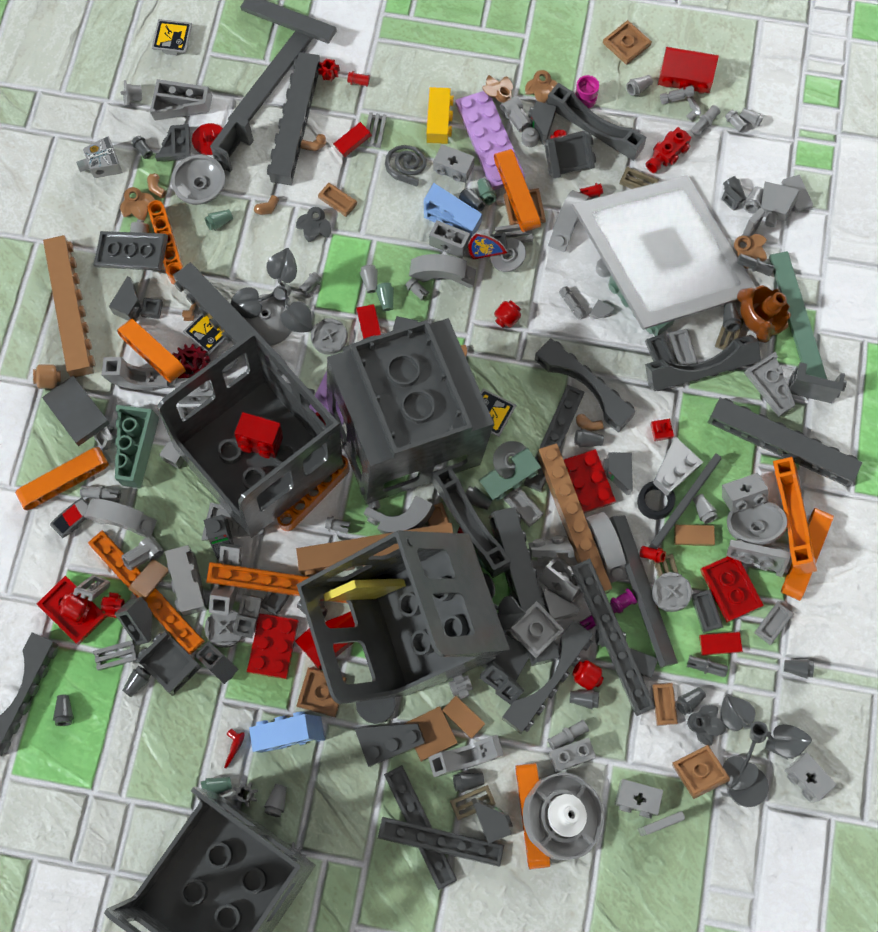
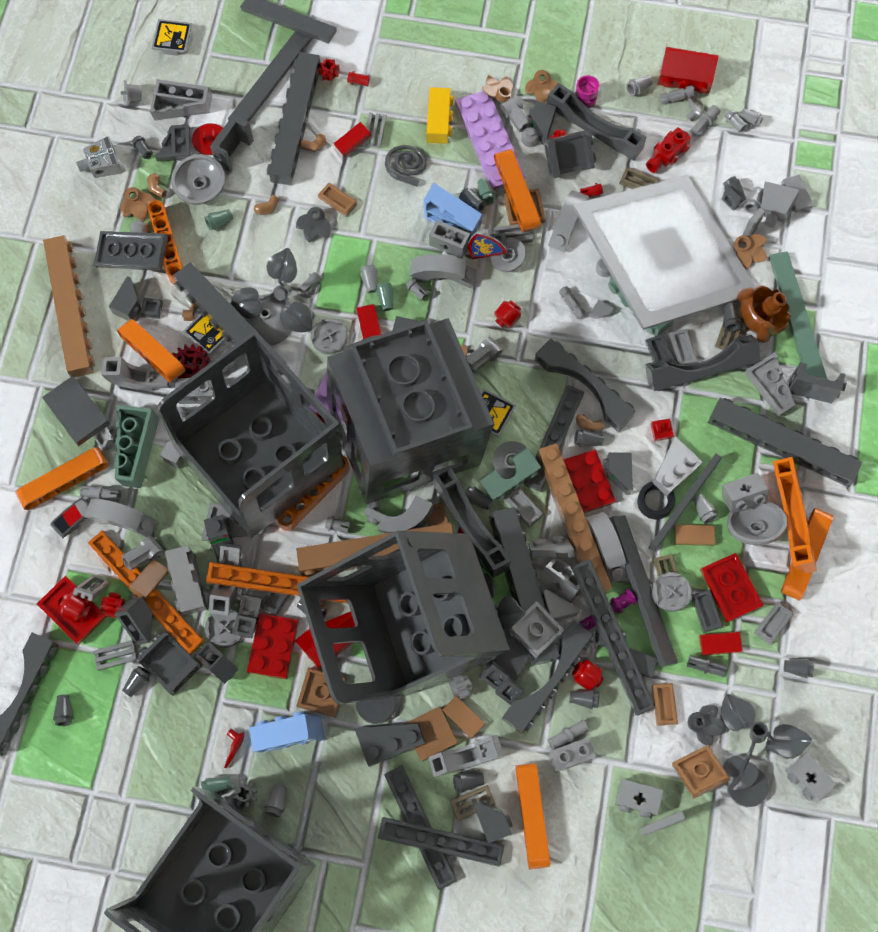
medium nougat head [33,364,61,389] -> none
red brick [234,412,283,458] -> none
light yellow tile [323,579,406,601] -> none
light grey brick [433,144,474,183] -> none
light grey piece [523,773,604,860] -> none
medium nougat tile [603,20,652,65] -> none
red pin [639,546,666,563] -> none
dark grey cone [675,687,706,715] -> none
light grey wing [726,540,791,577] -> none
dark grey axle [737,254,774,276] -> none
none -> light grey piece [466,337,503,373]

